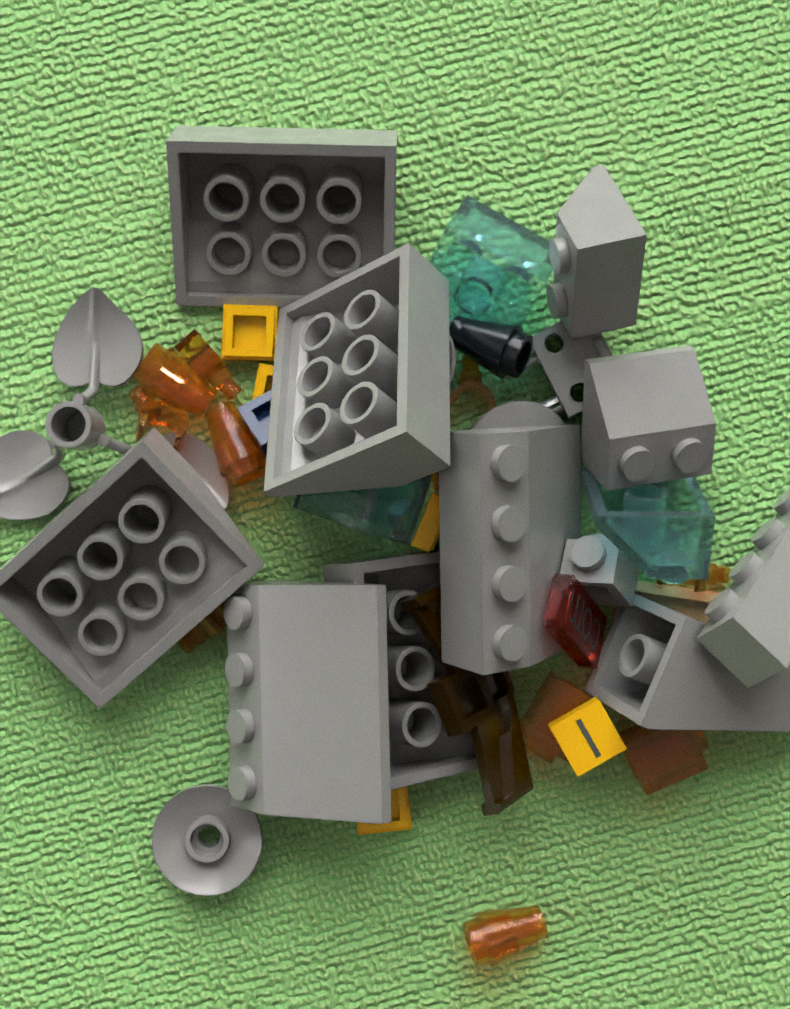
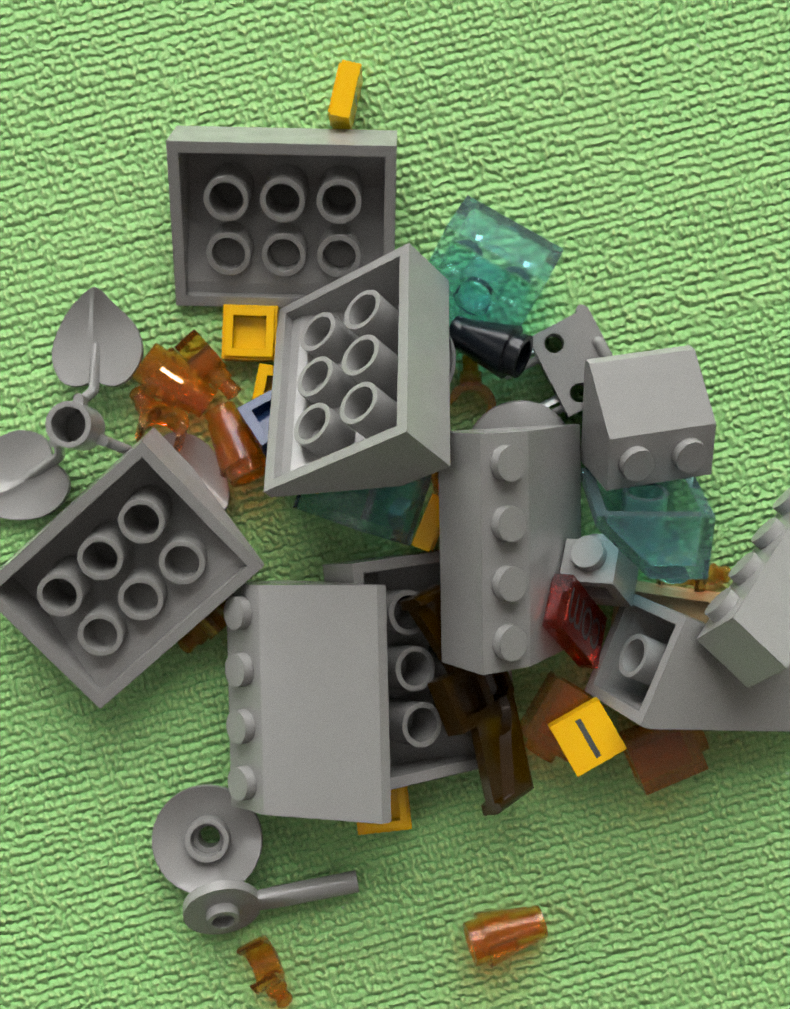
light grey slope [546,165,647,339] -> none
none -> light grey piece [182,870,359,934]
none -> clear orange piece [237,935,293,1008]
none -> yellow tile [328,59,363,129]

